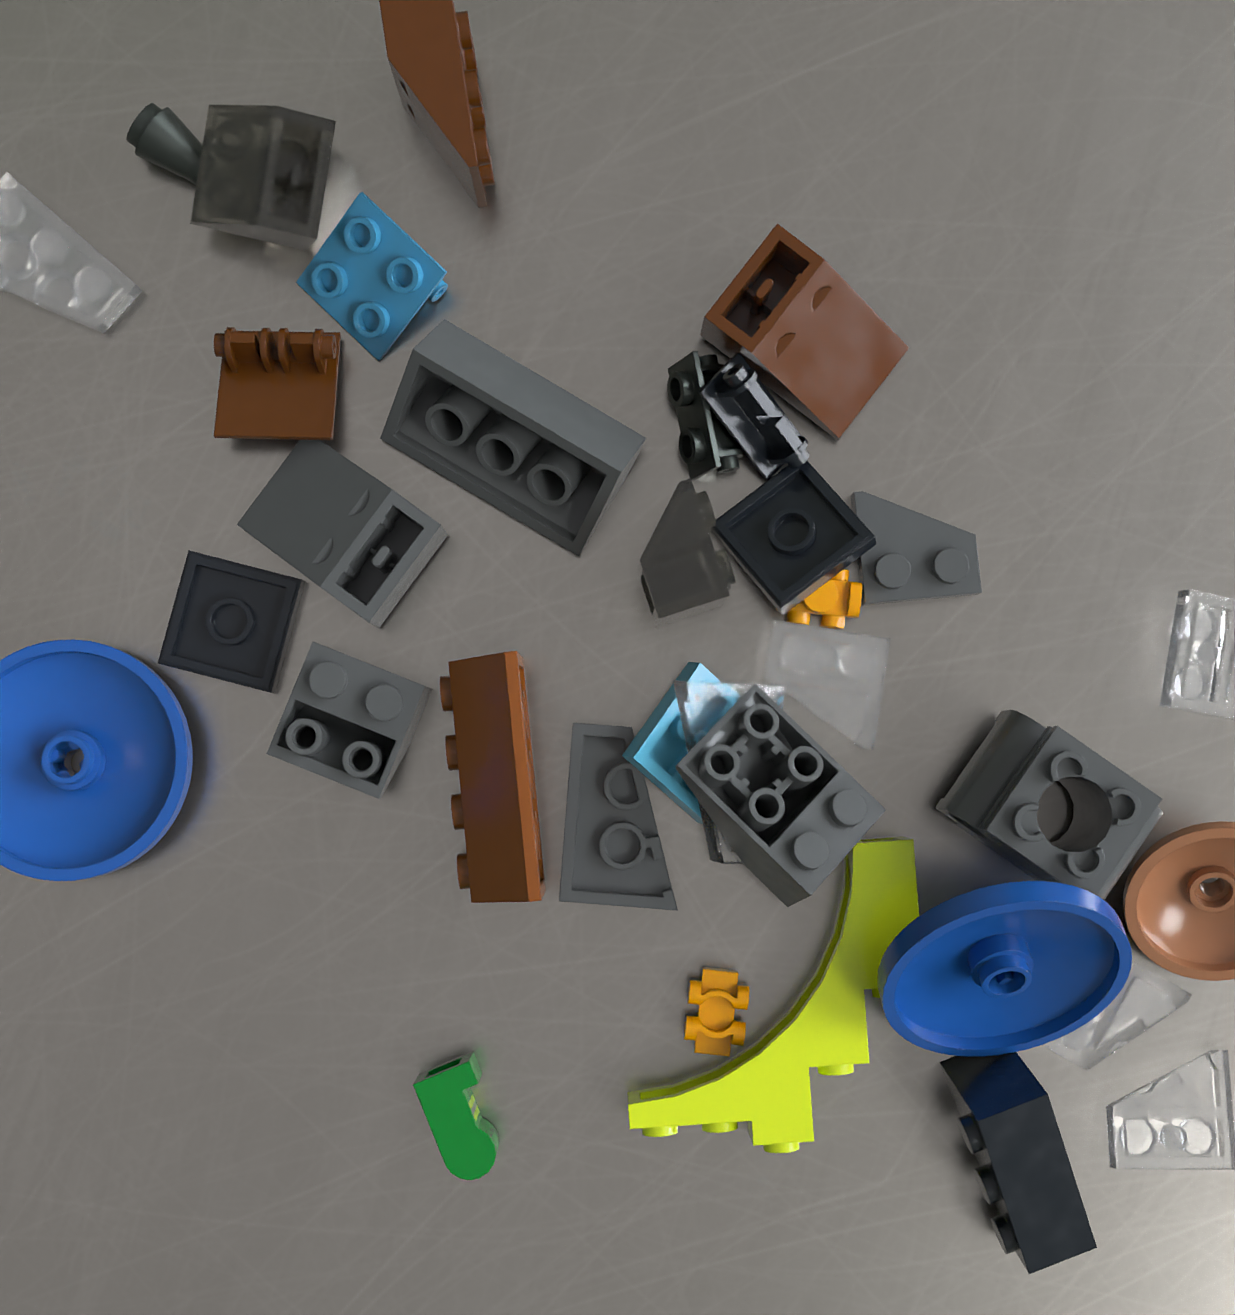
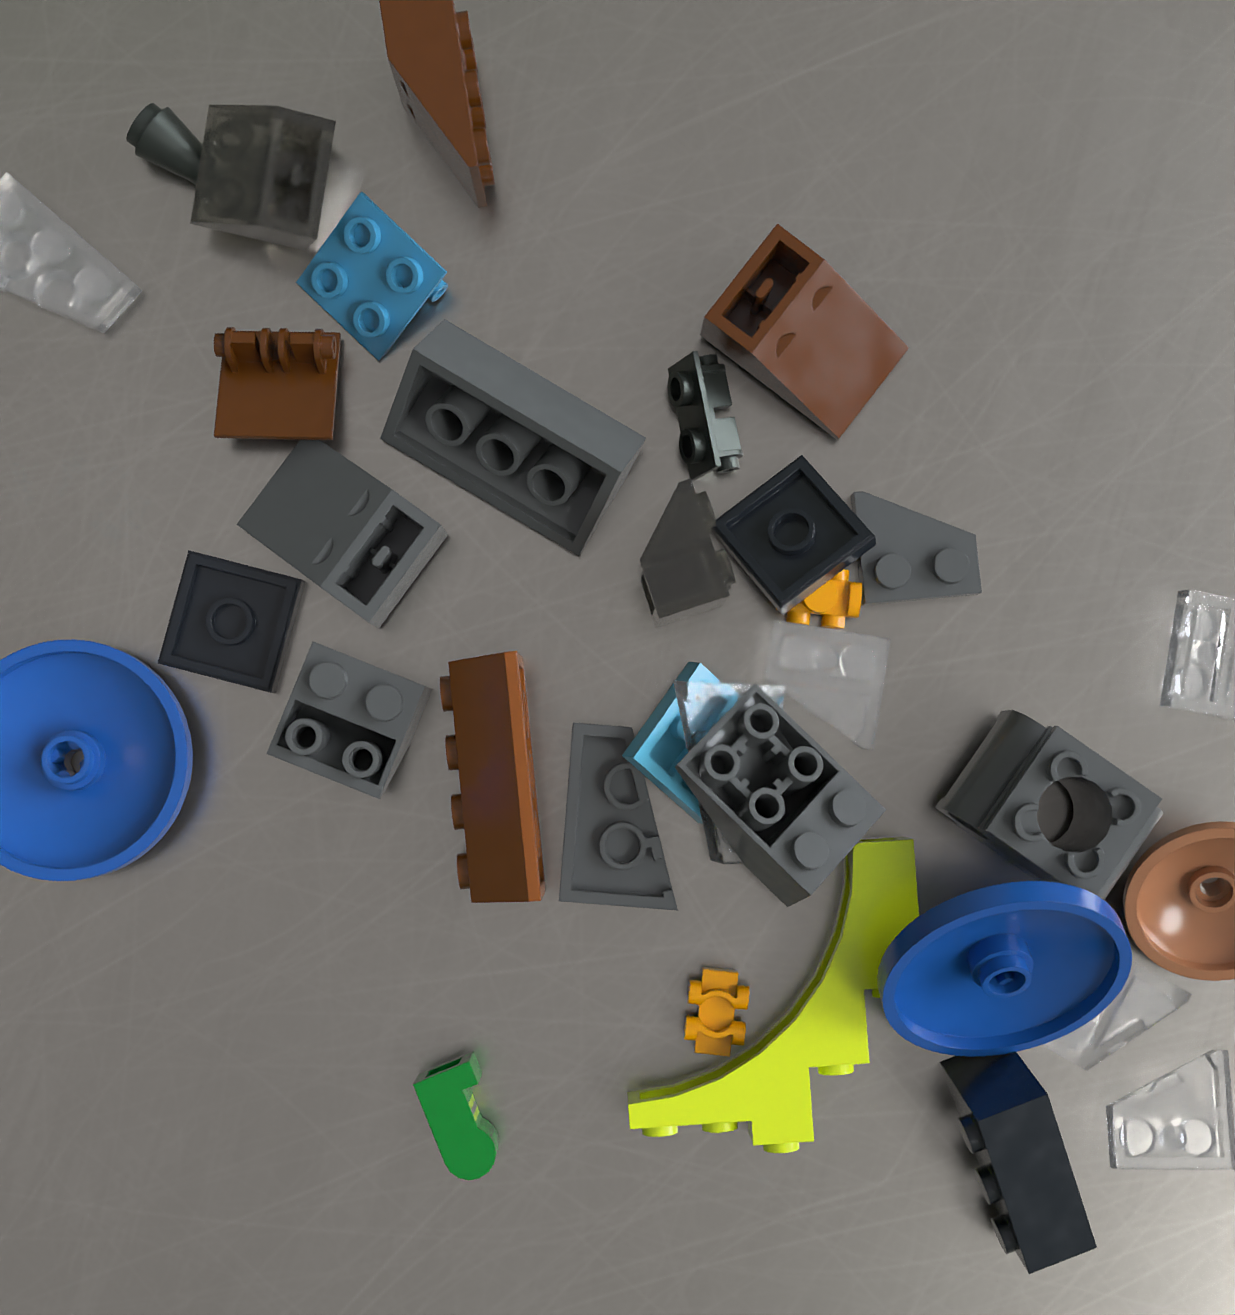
black hinge [698,353,810,480] -> none

